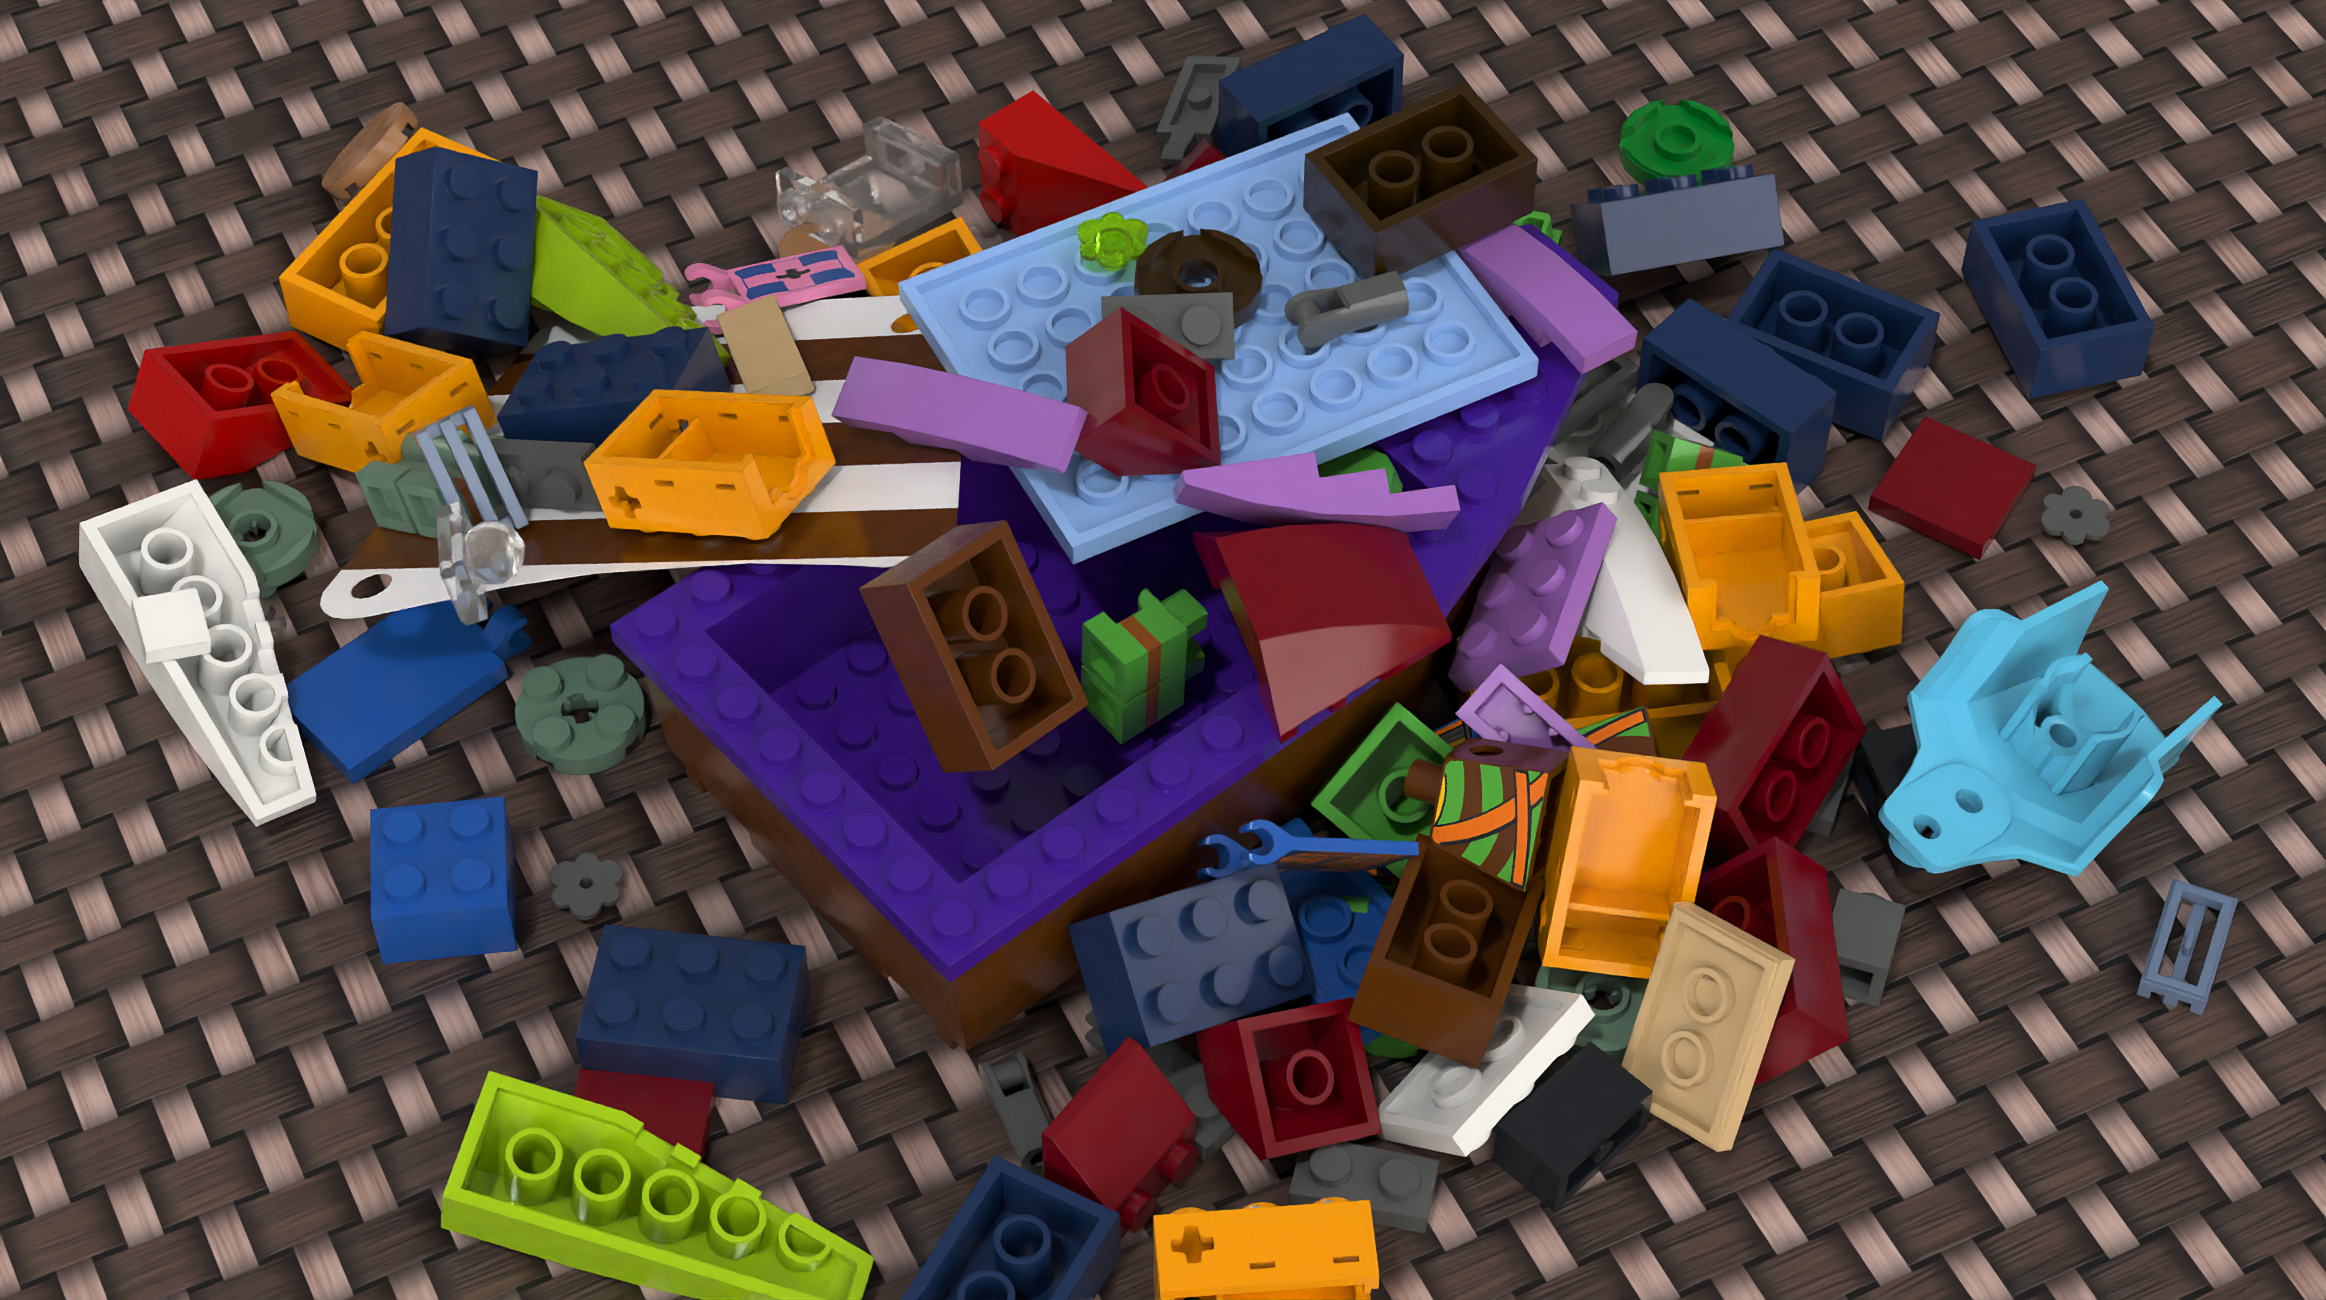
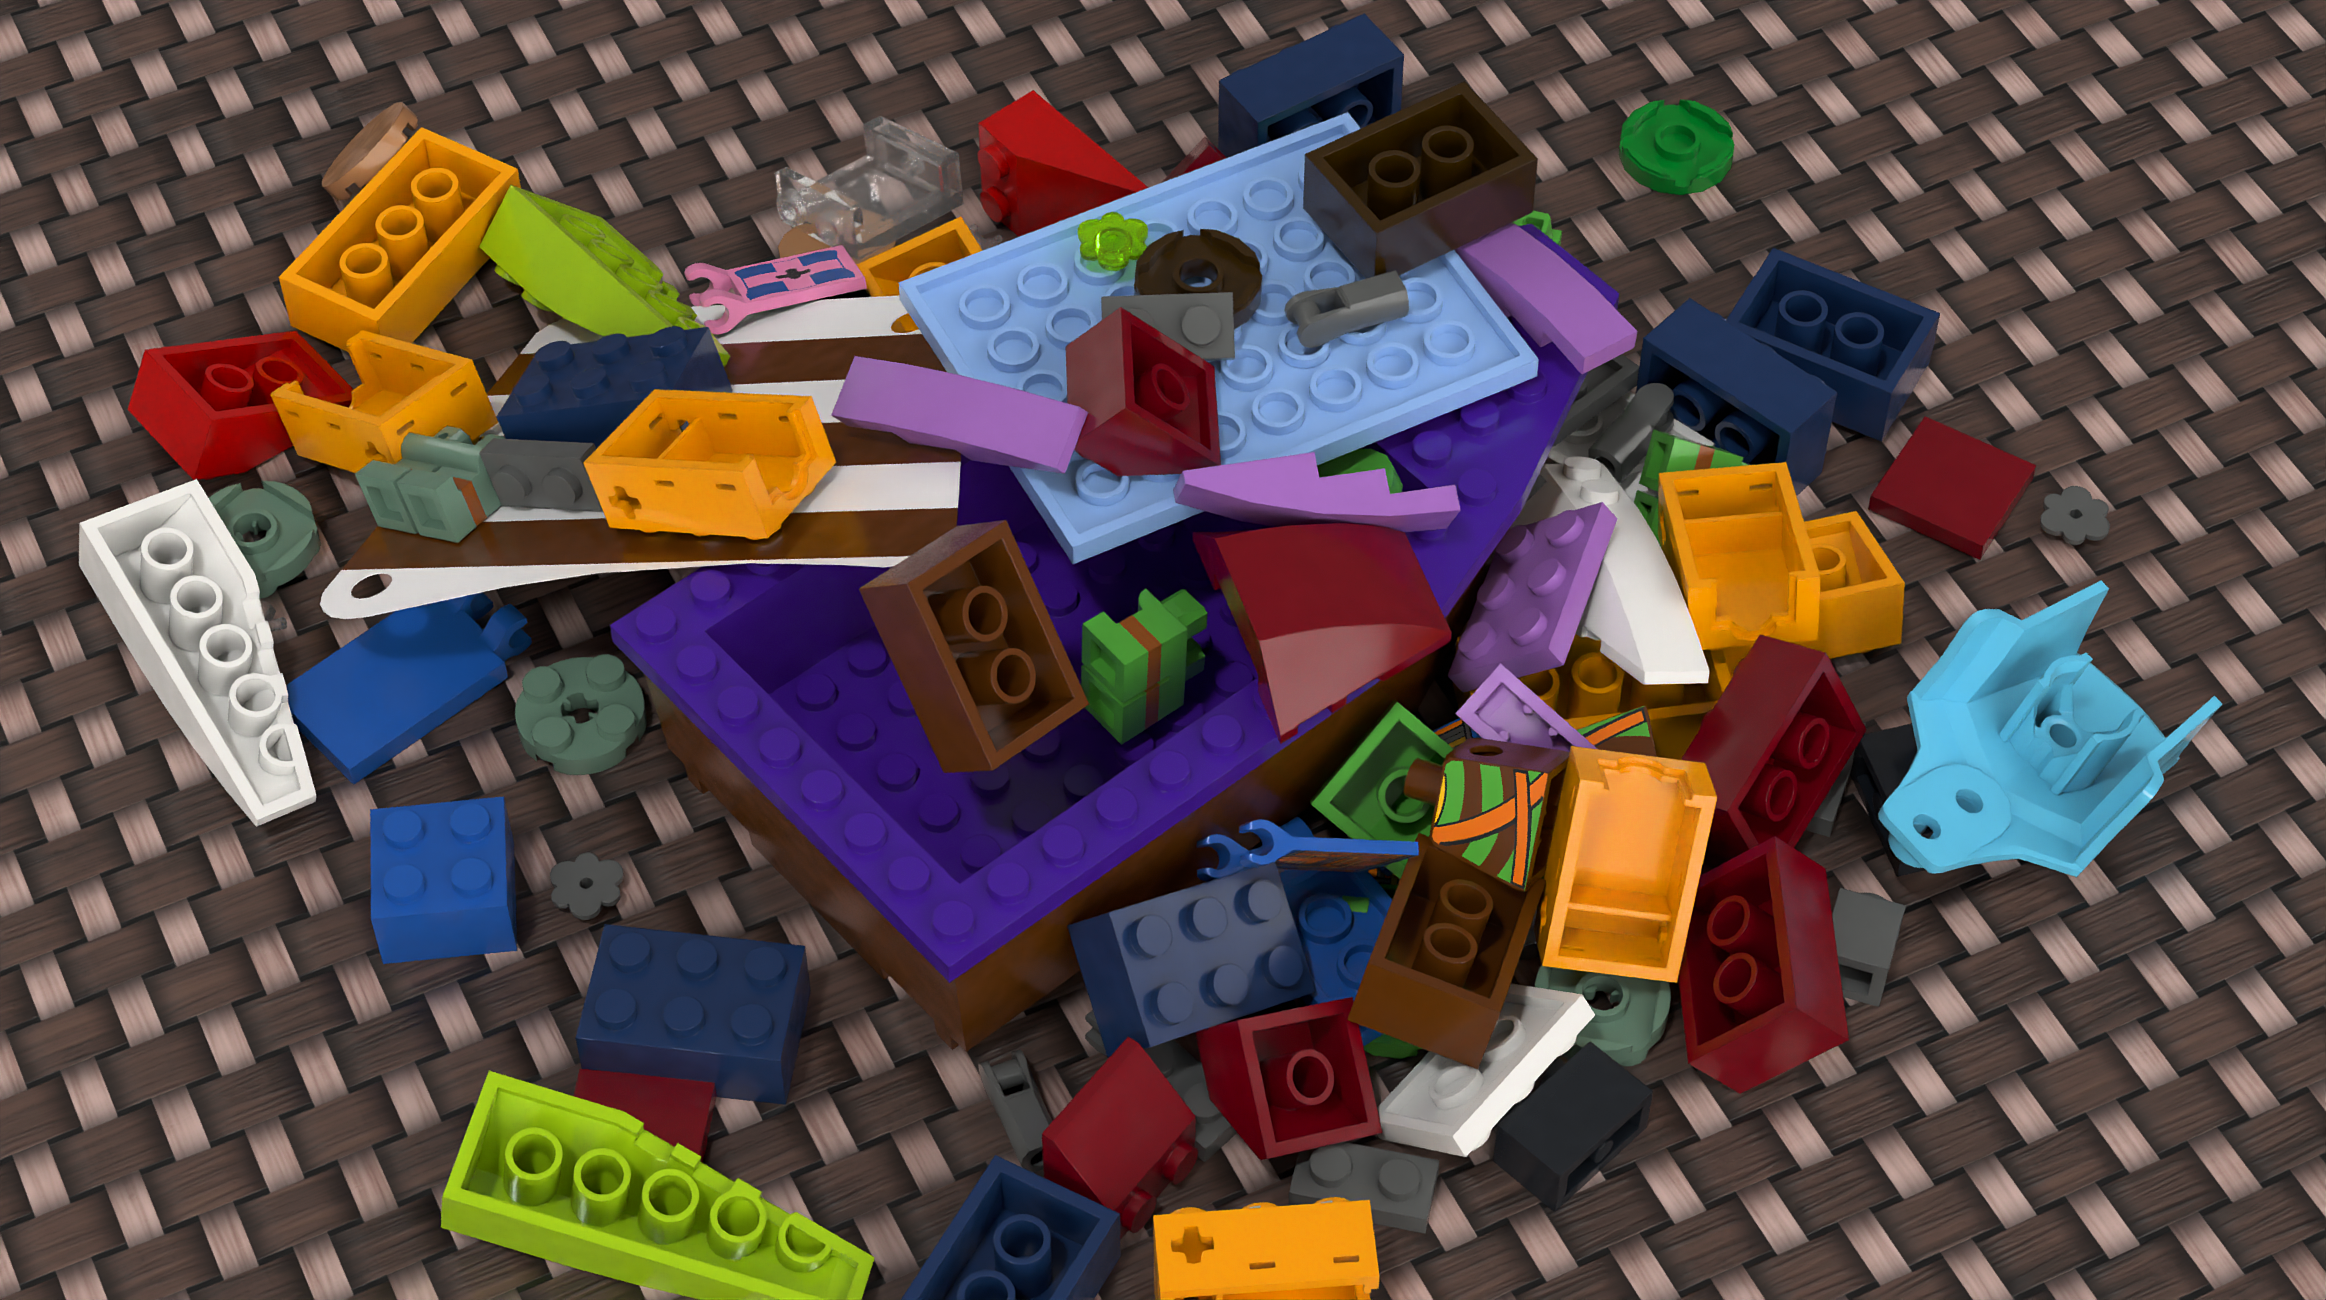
white tile [131,588,211,664] -> none
dark blue brick [384,146,538,357] -> none
sand blue tile [412,405,529,552] -> none
clear tile [436,501,526,626] -> none
tan tile [716,294,814,396] -> none
dark grey plate [1156,56,1244,172] -> none
dark blue brick [1570,164,1785,276] -> none
tan tile [1621,901,1796,1152] -> none
dark blue brick [1961,198,2155,399] -> none
sand blue tile [2136,879,2238,1016] -> none

